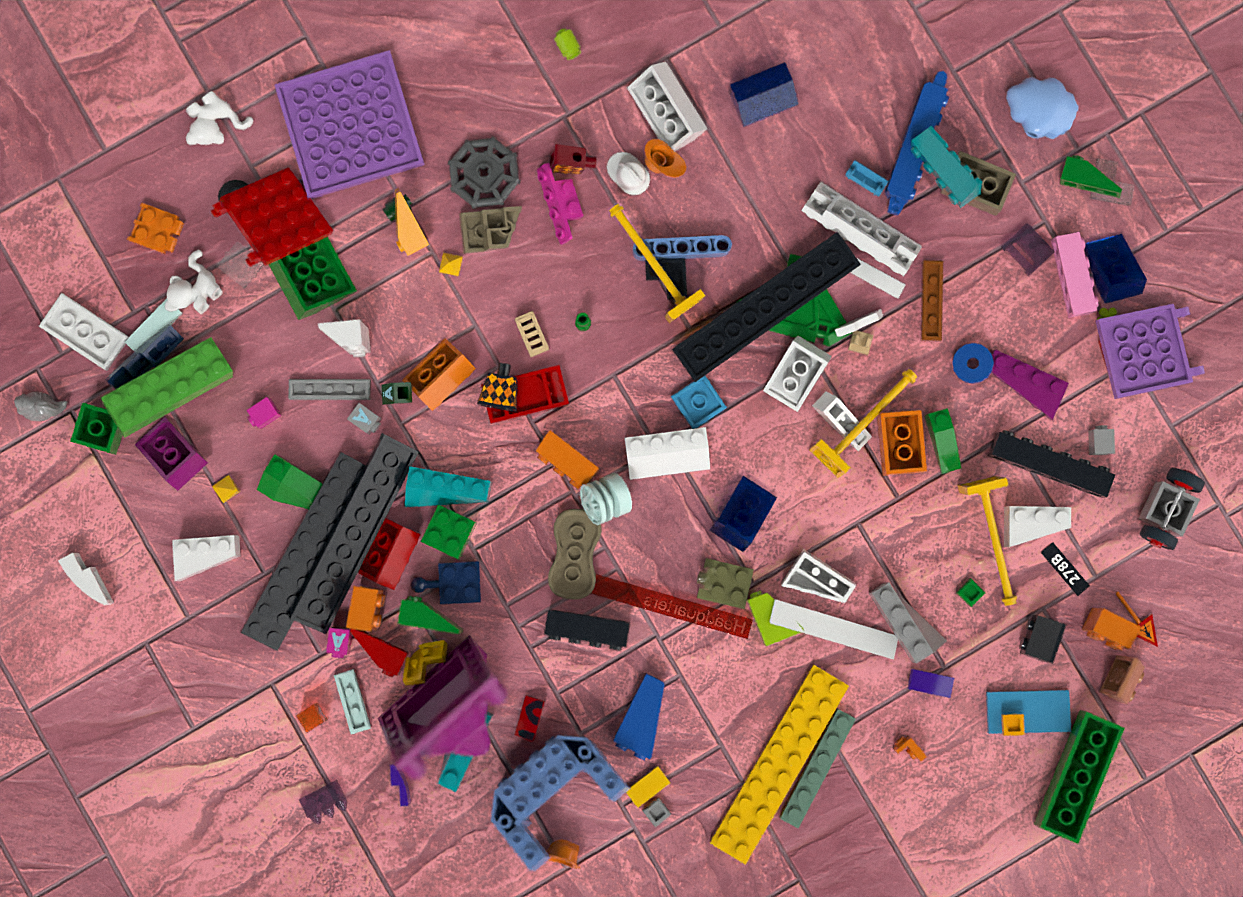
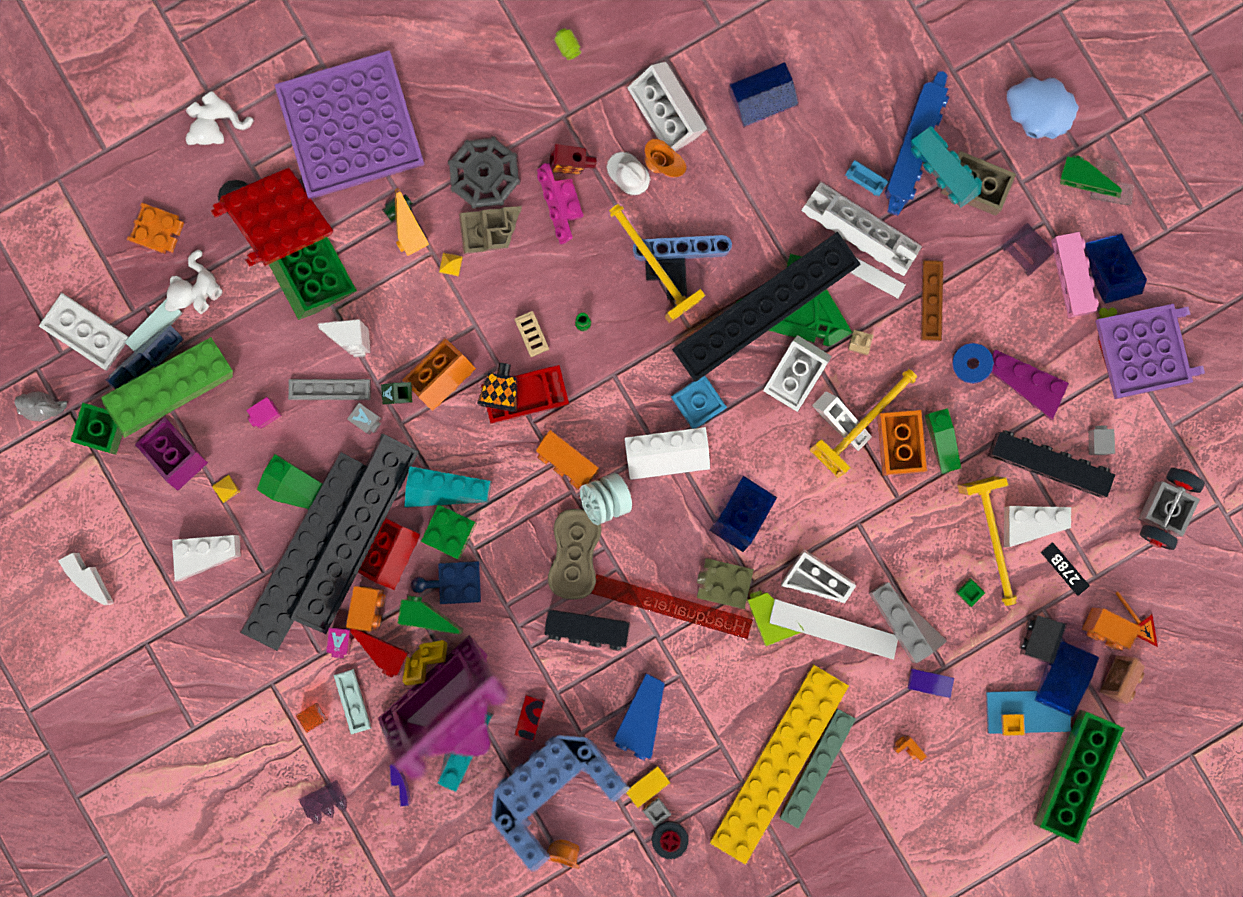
clear piece [216,241,264,289] -> none
white tile [835,309,883,337] -> none
none -> black wheel [652,821,689,859]
none -> clear blue slope [1034,641,1099,717]

